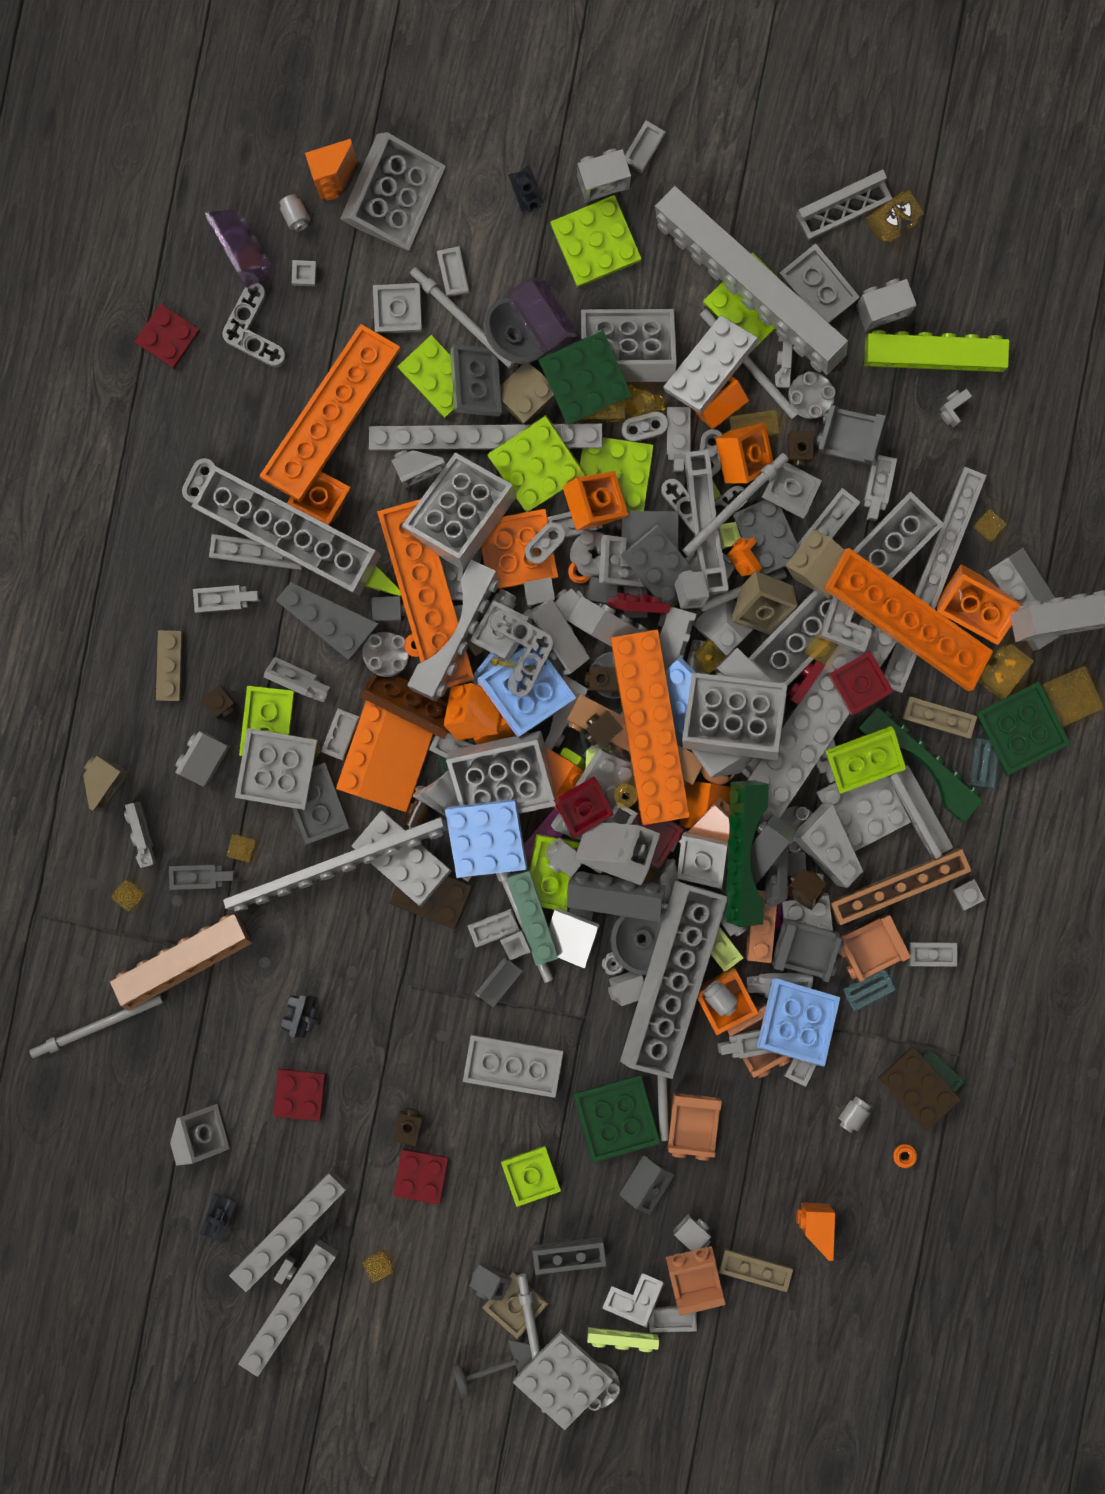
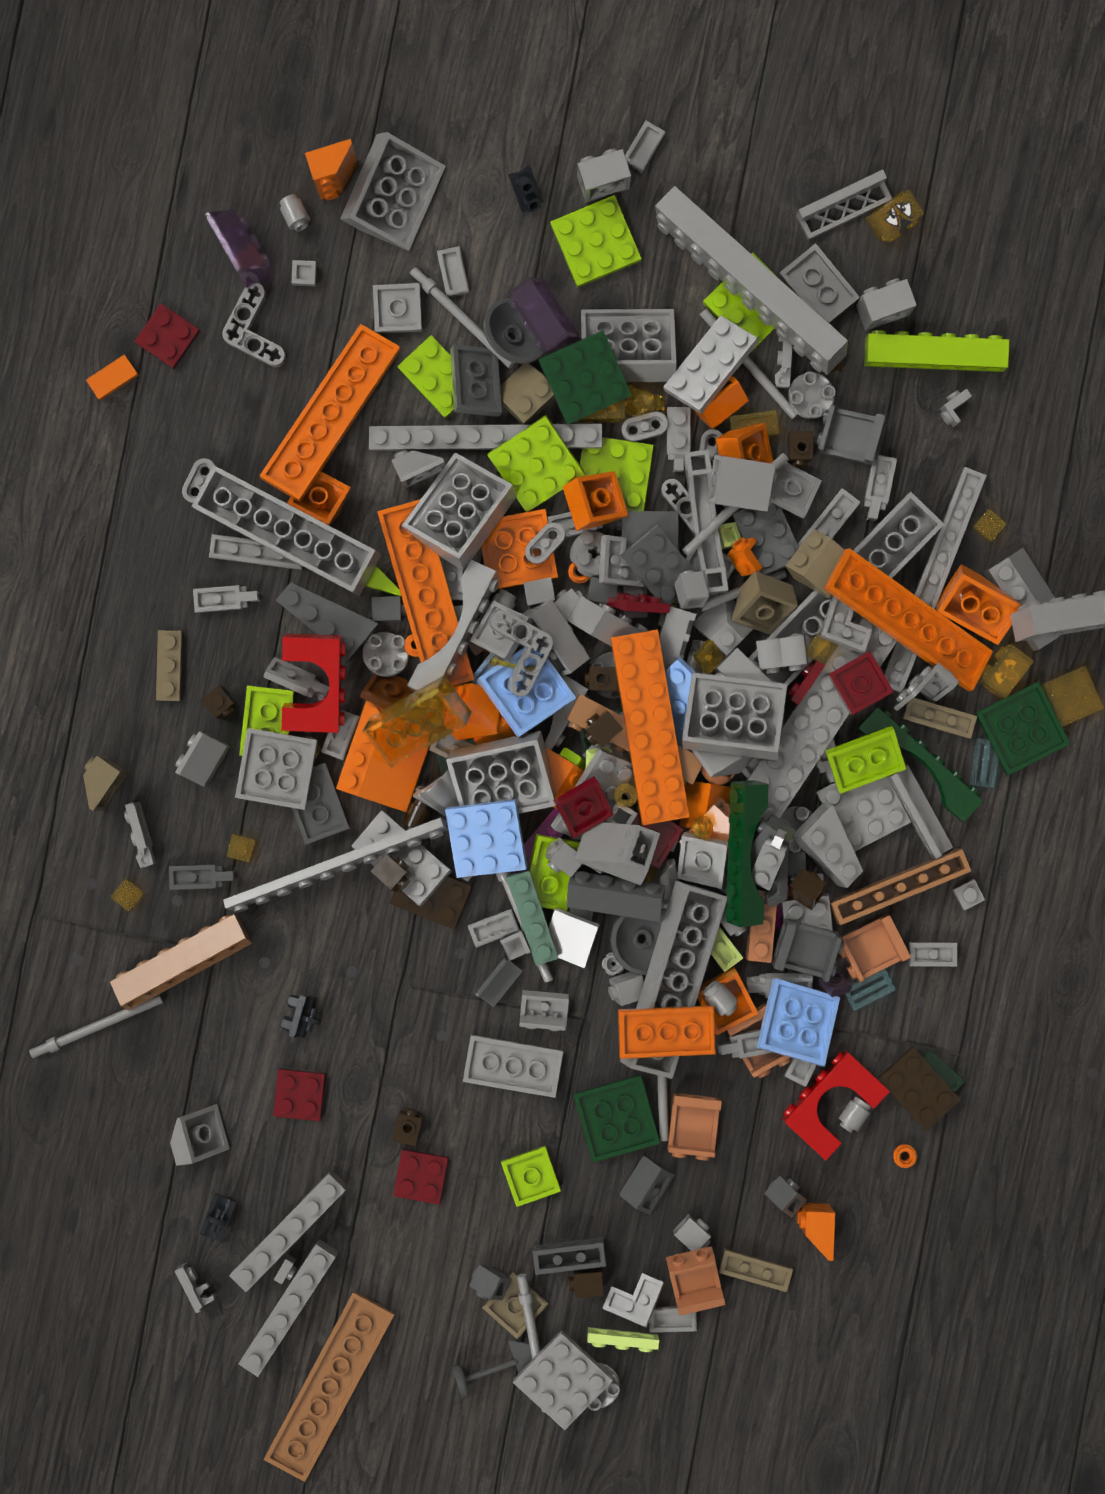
clear yellow plate [362,1250,394,1284] -> none
none -> orange tile [86,354,139,401]
none -> light grey plate [175,1262,216,1313]
none -> medium nougat plate [264,1291,395,1482]
none -> red arch [281,633,346,733]
none -> clear yellow brick [363,675,472,767]
none -> dark brown brick [370,854,412,892]
none -> light grey bracket [519,990,569,1031]
none -> dark brown brick [569,1267,603,1298]
none -> orange tile [618,1005,716,1059]
none -> clear yellow plate [692,816,713,840]
none -> light grey brick [707,455,777,512]
none -> light grey hinge [752,828,788,891]
none -> light grey brick [756,635,808,674]
none -> dark grey brick [764,1176,807,1218]
none -> red arch [782,1050,890,1161]
none -> clear purple tile [818,972,852,997]
none -> light grey bracket [893,663,959,711]

